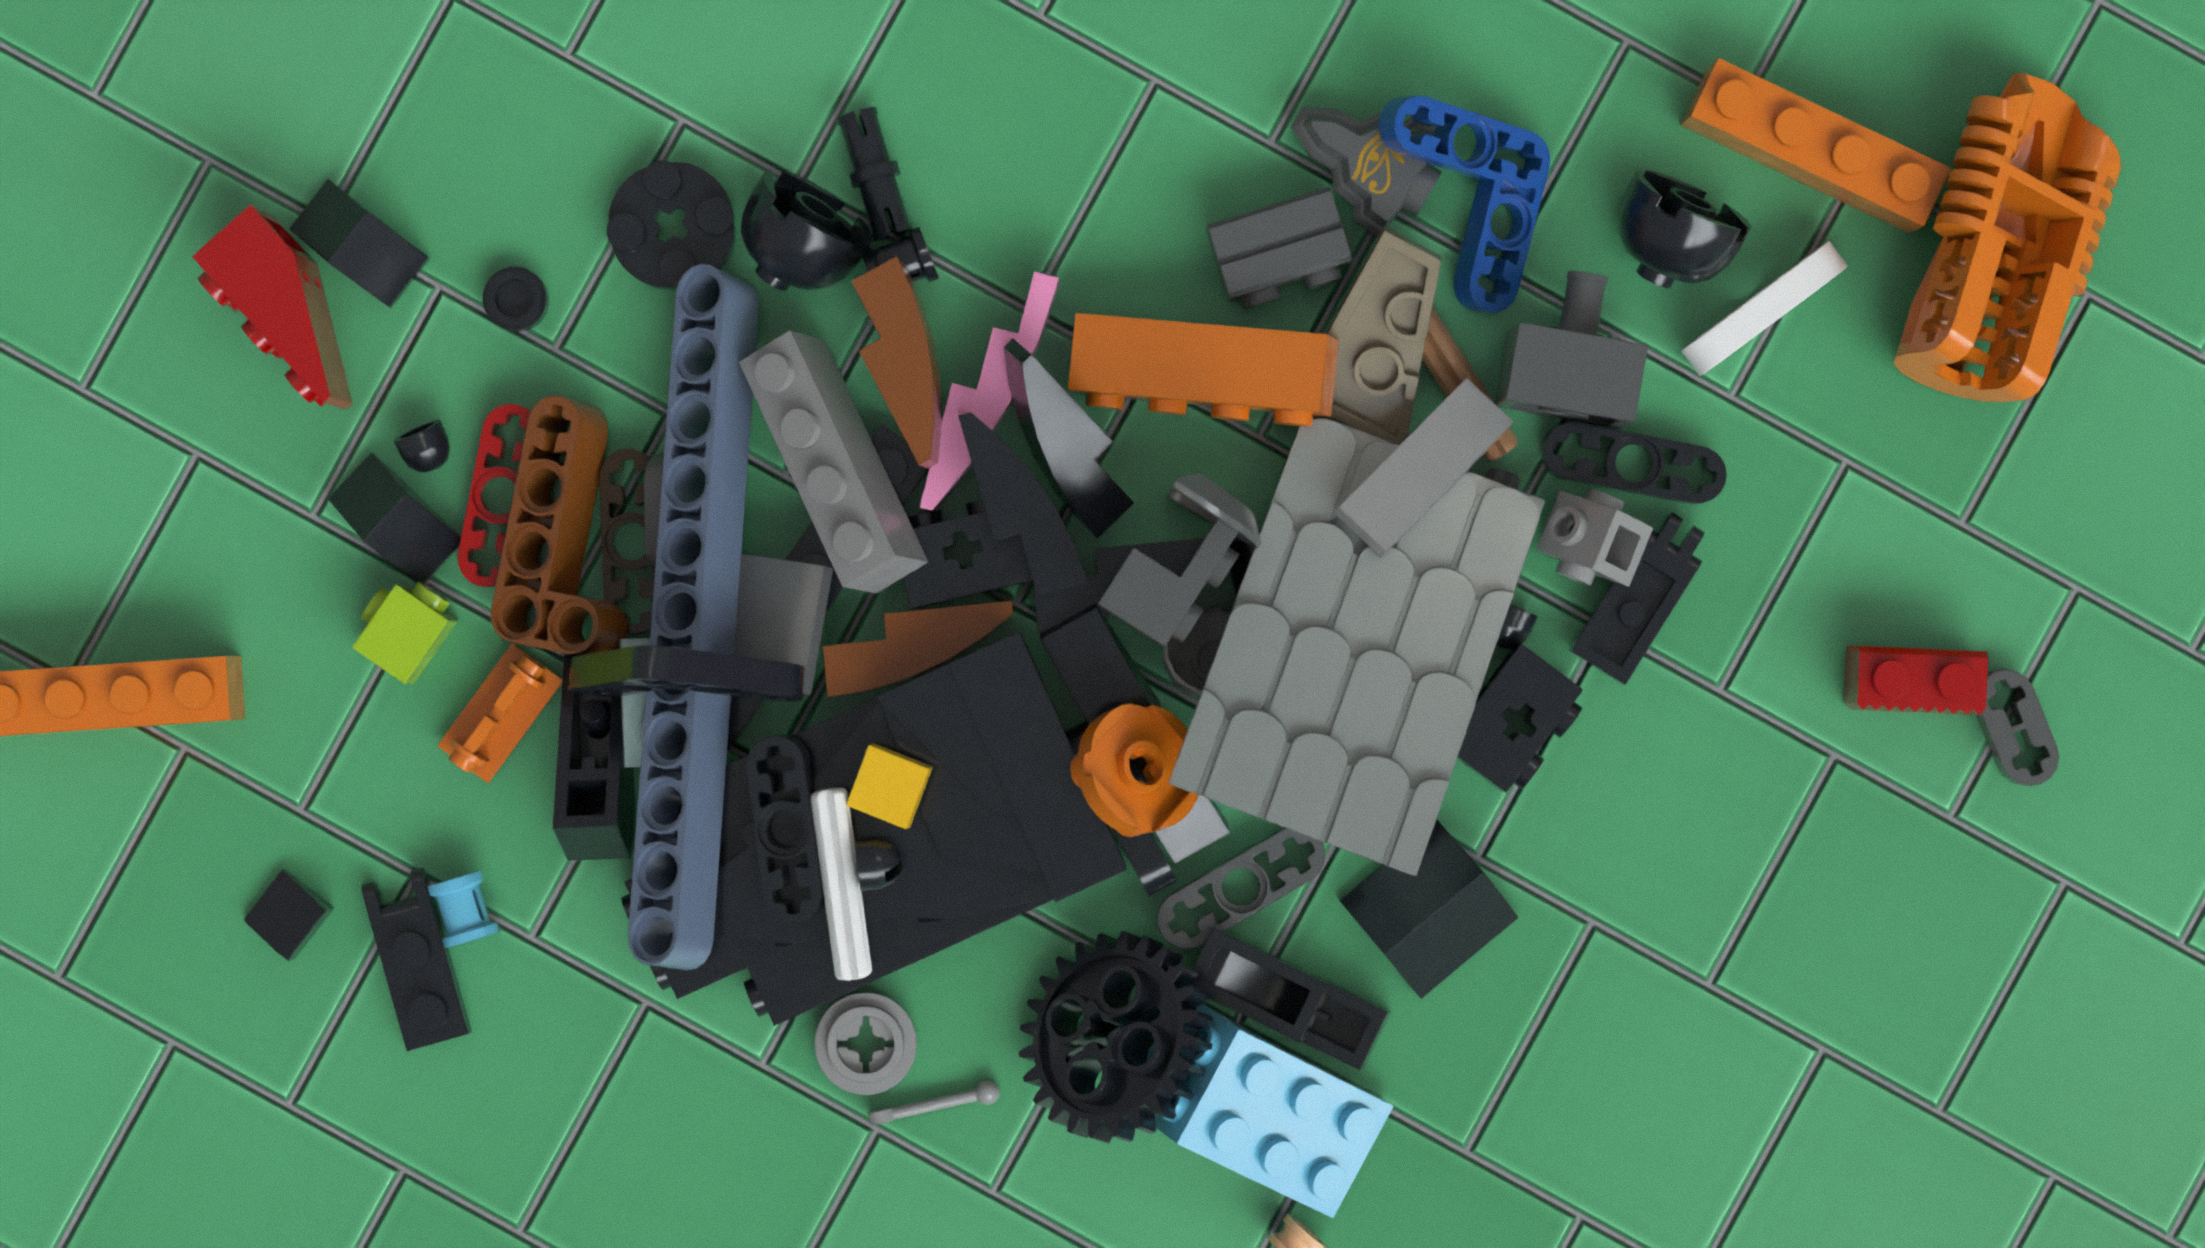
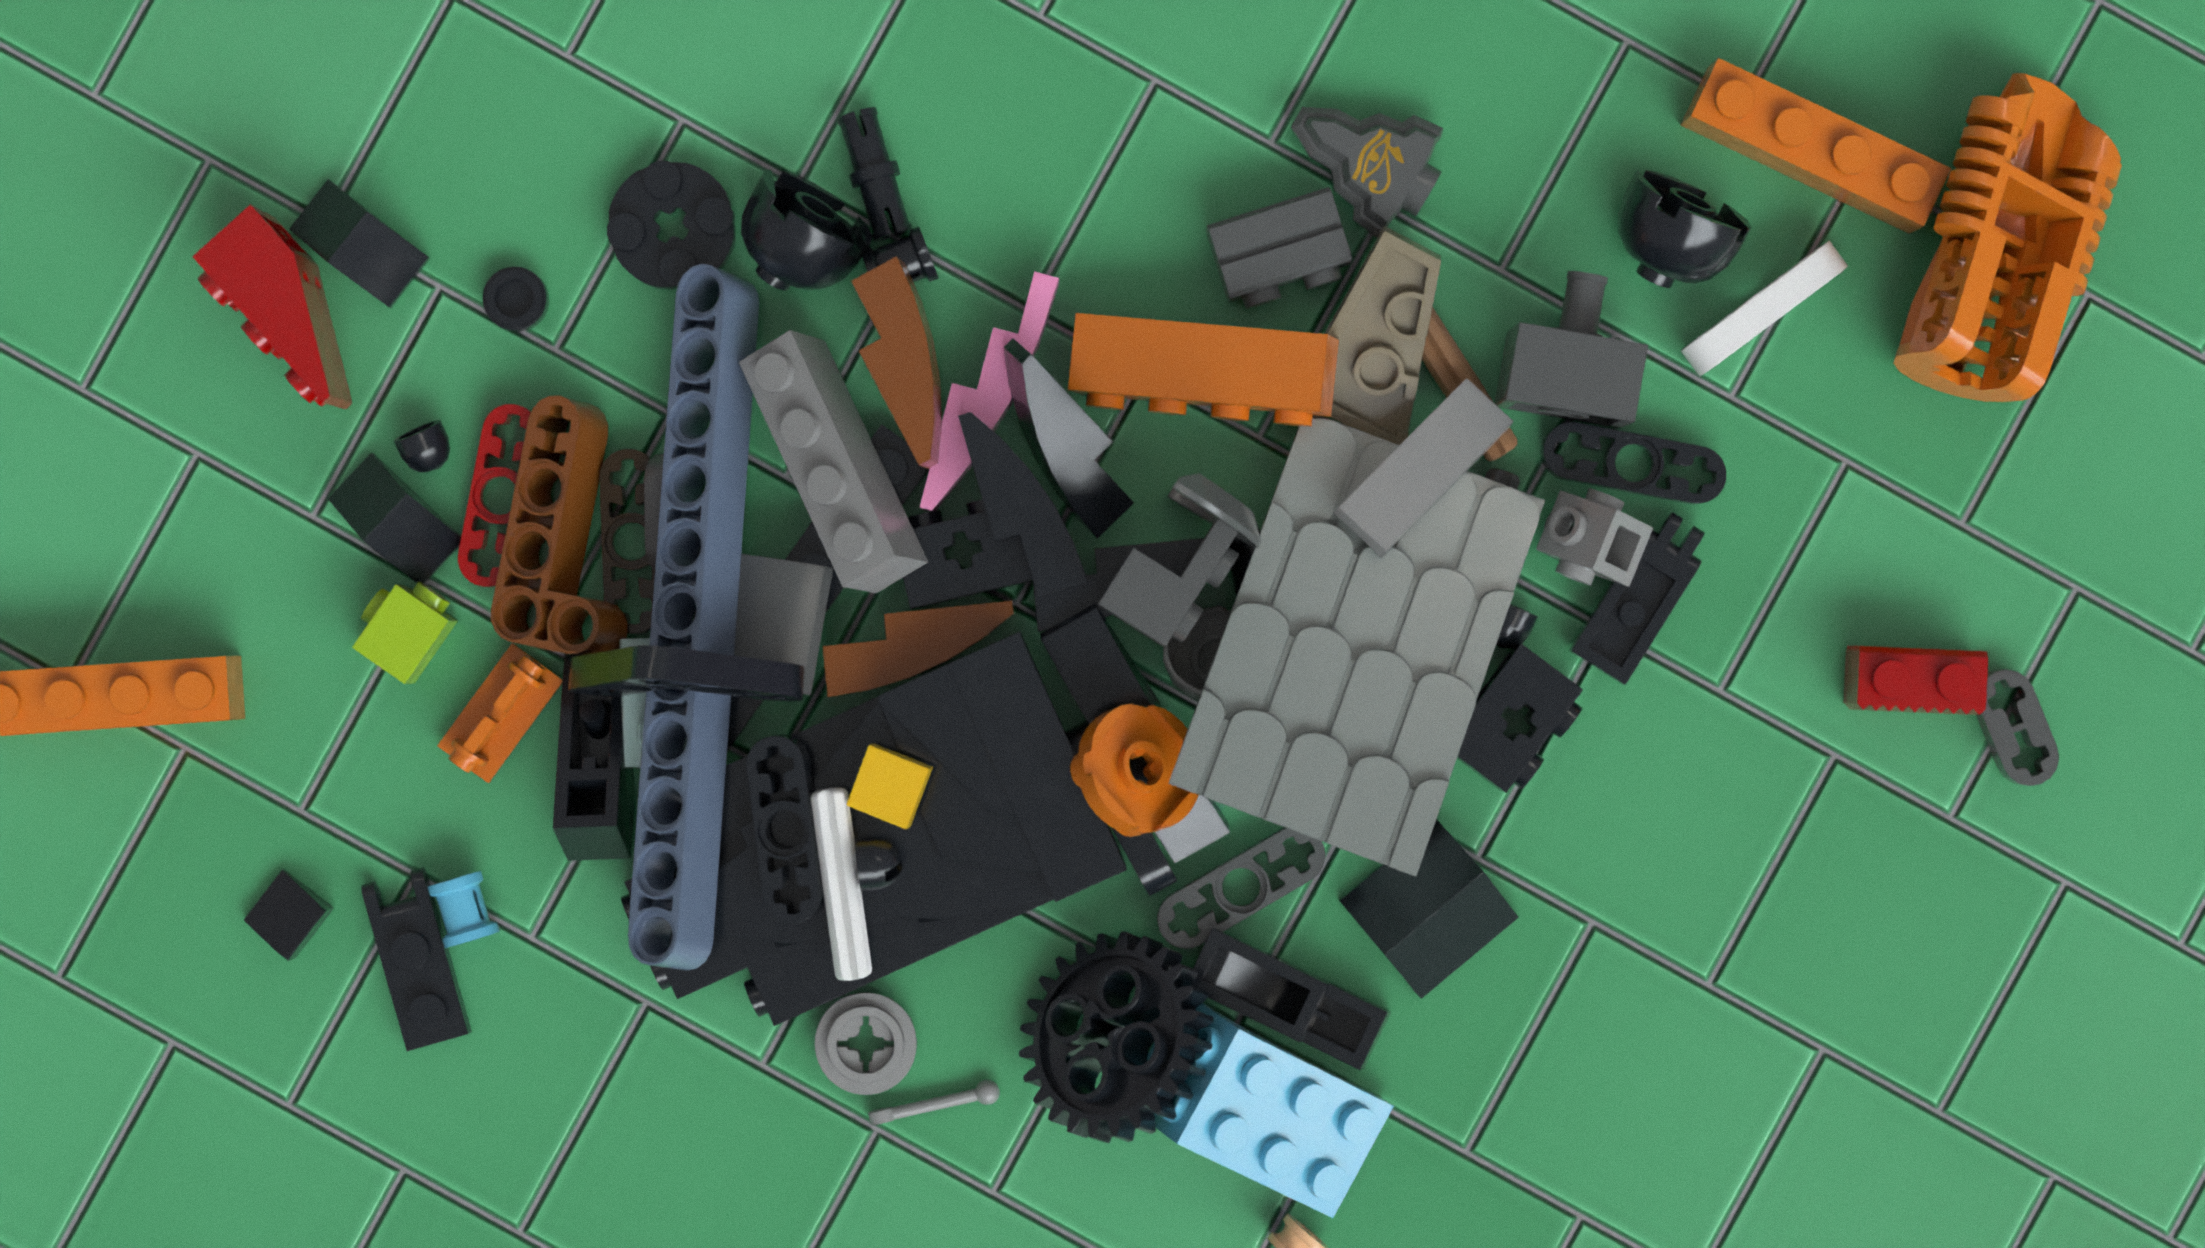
blue beam [1378,96,1550,313] -> none

